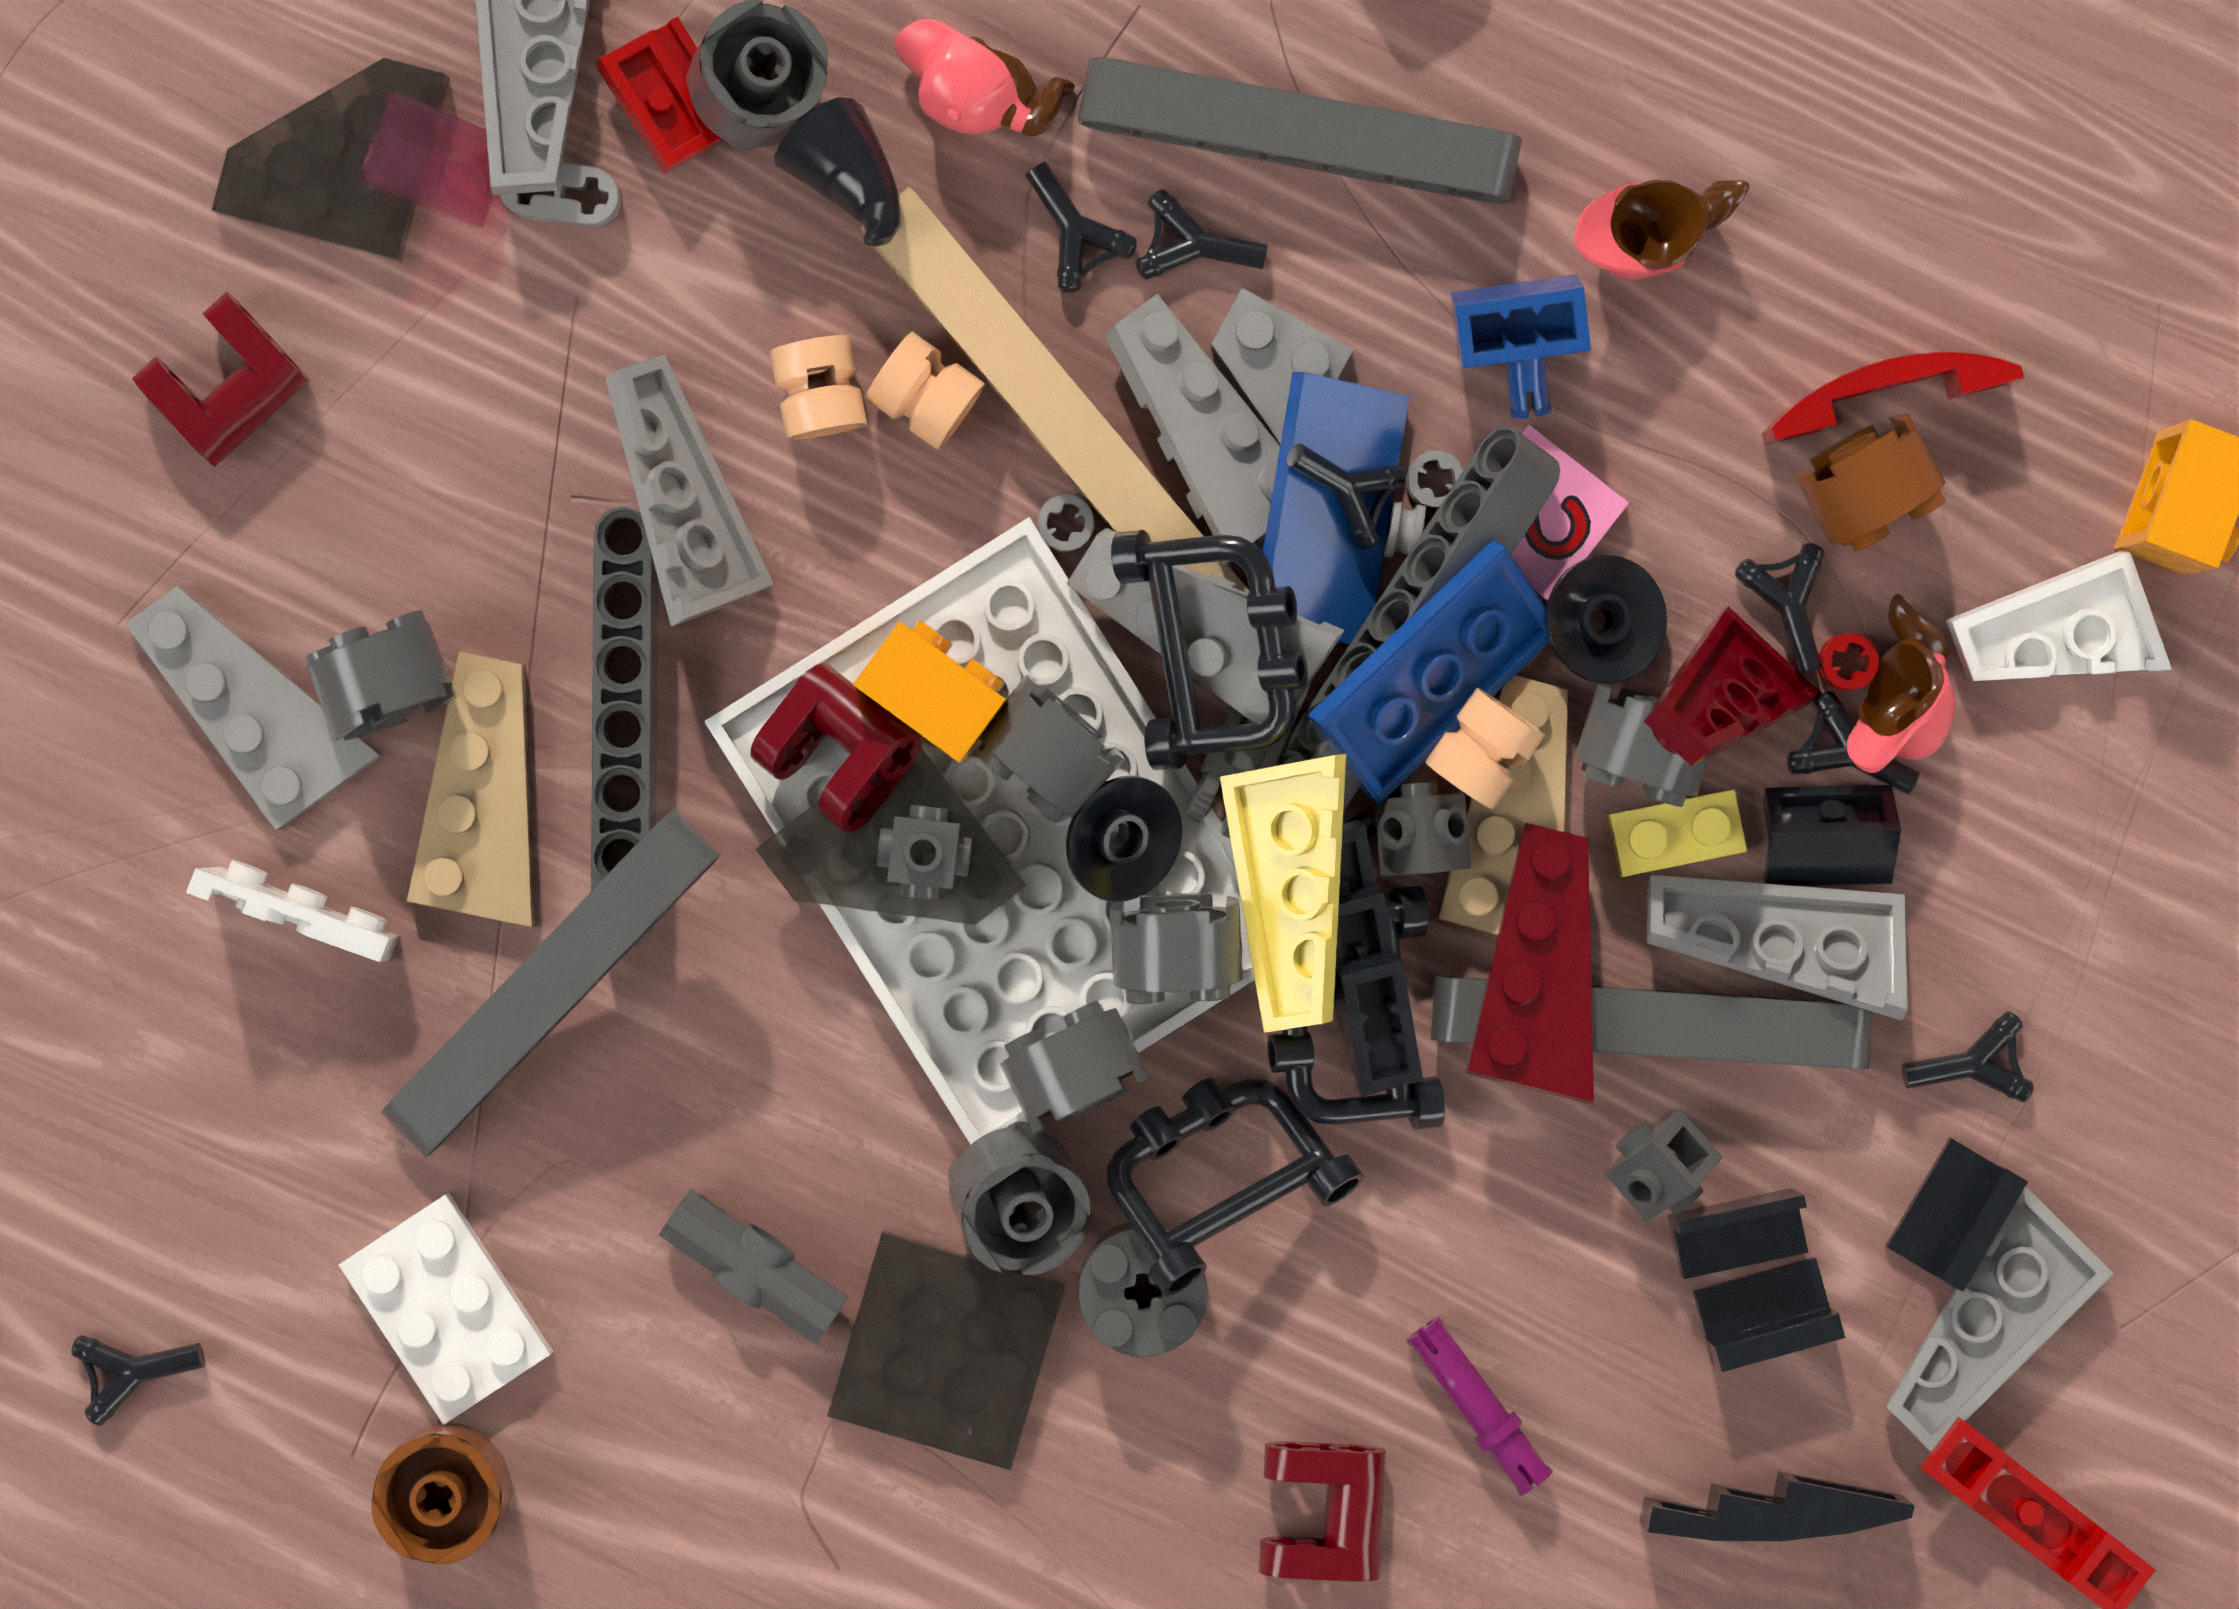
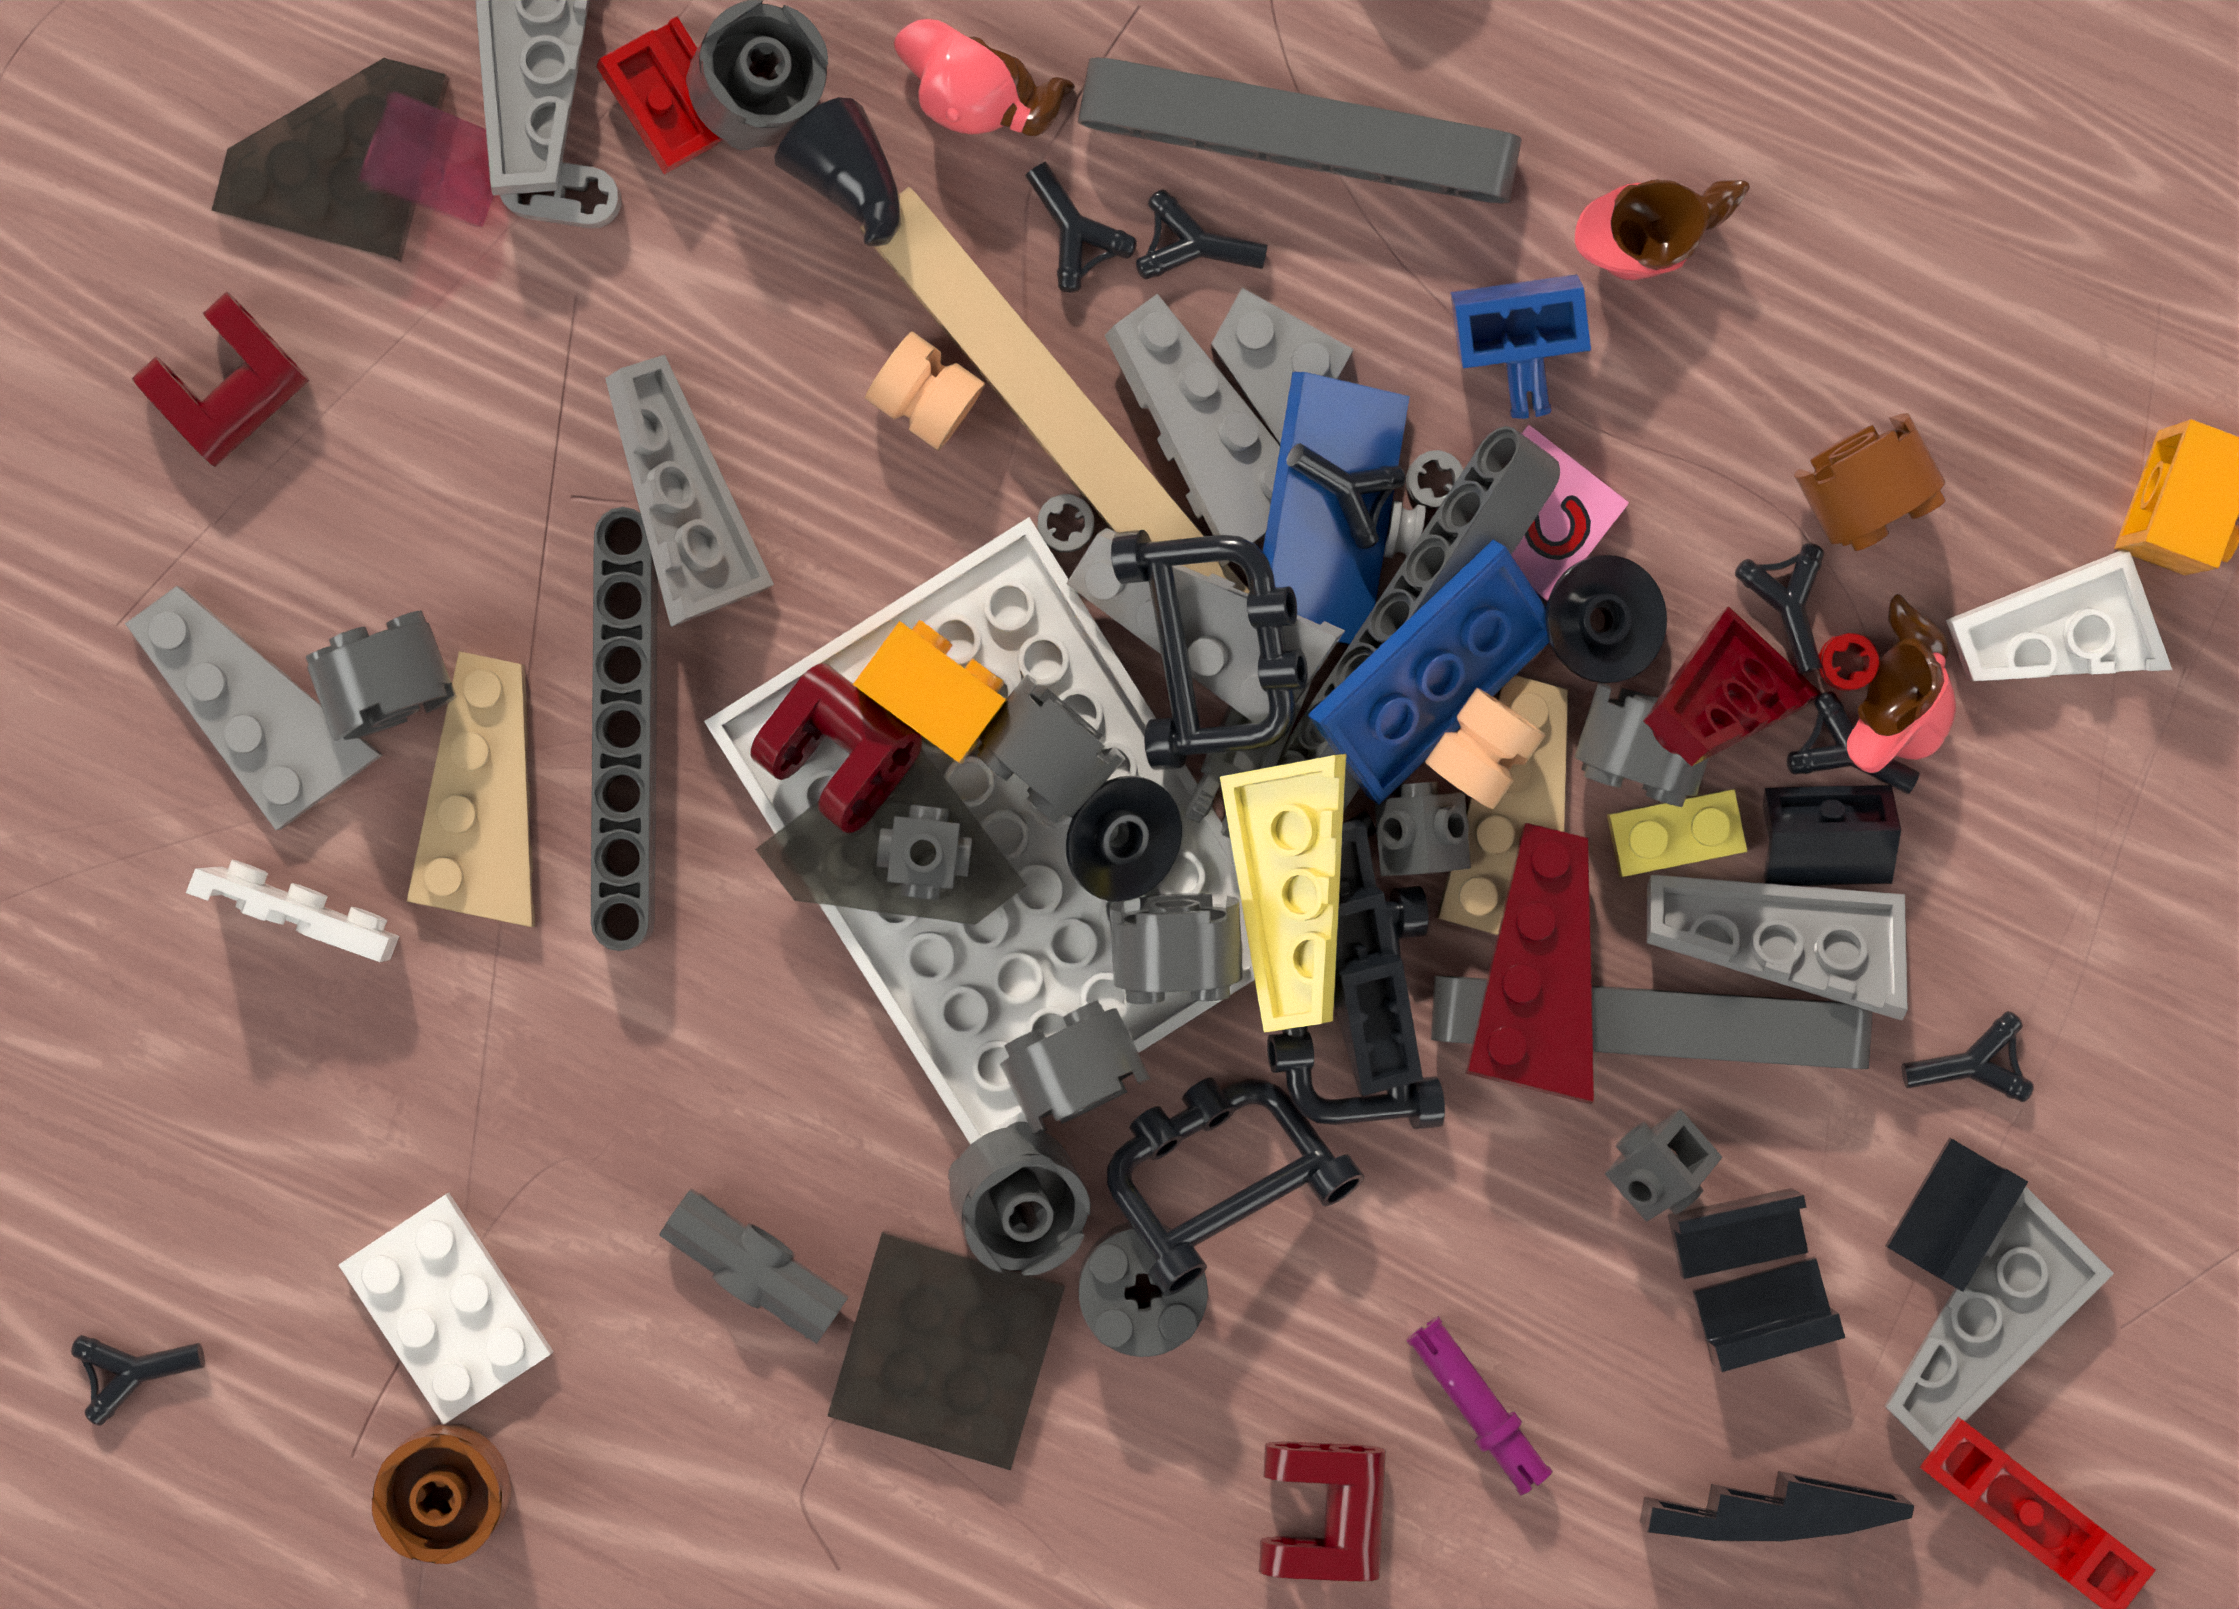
dark grey beam [381,809,721,1158] -> none
light nougat wheel [769,335,868,441] -> none
red slope [1762,352,2024,445] -> none

